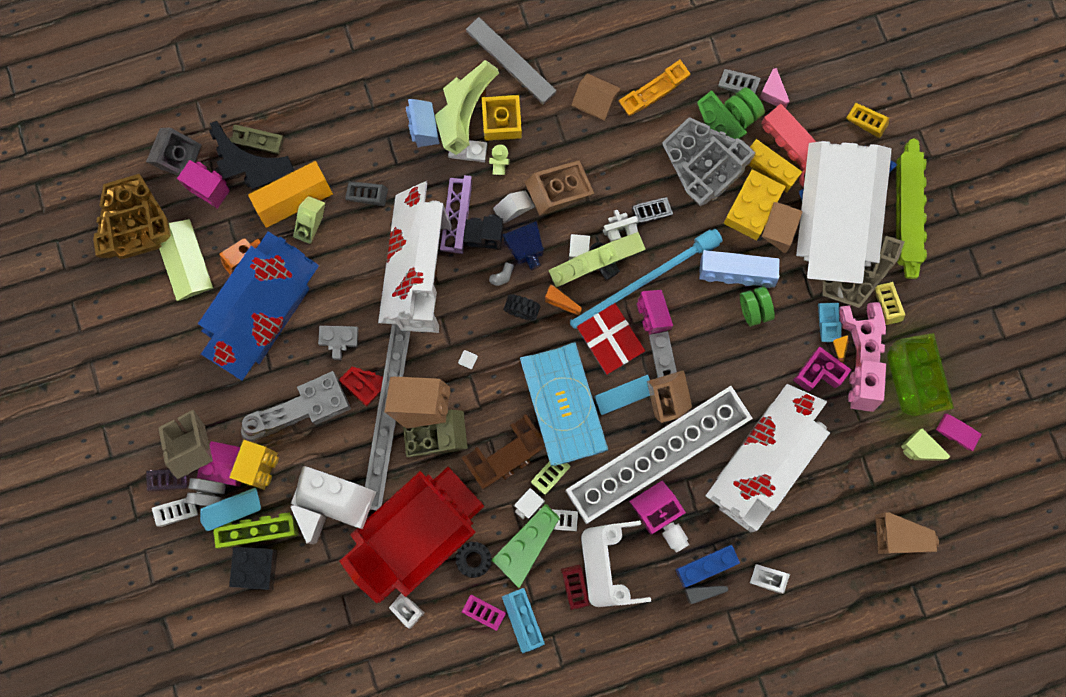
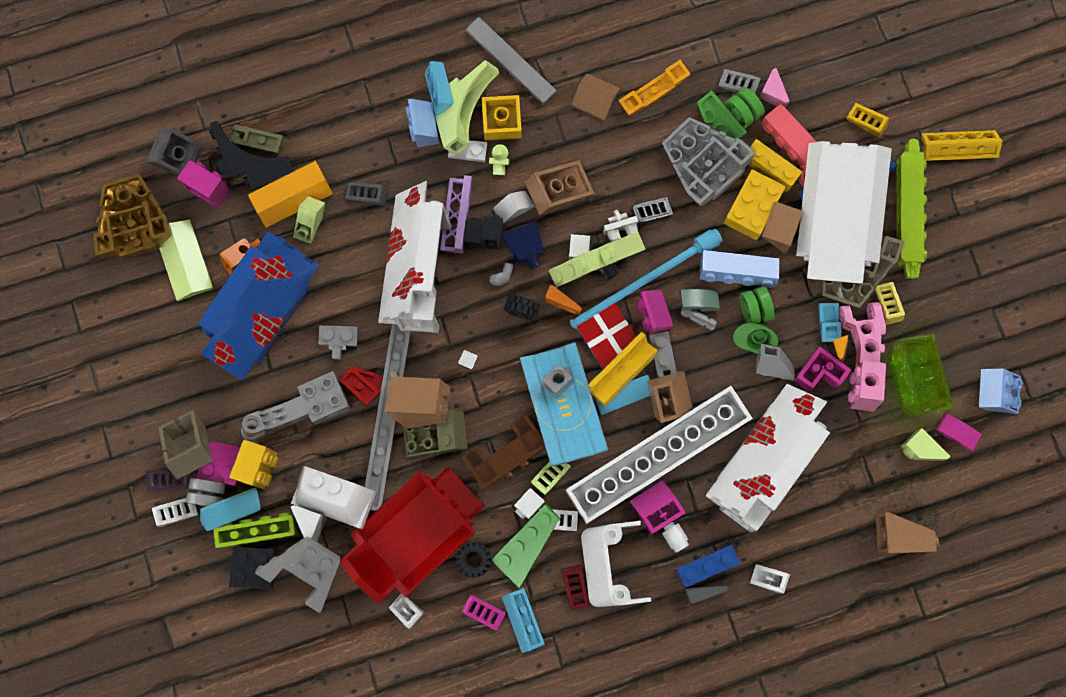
none -> light grey wing [255,536,340,613]
none -> medium azure slope [425,61,454,116]
none -> light grey brick [542,365,573,399]
none -> yellow fence [588,332,658,407]
none -> sand green slope [680,289,720,312]
none -> light grey axle [680,310,717,331]
none -> bright green piece [733,323,778,354]
none -> light grey slope [756,344,795,381]
none -> yellow fence [921,130,1002,161]
none -> light blue slope [979,369,1022,414]

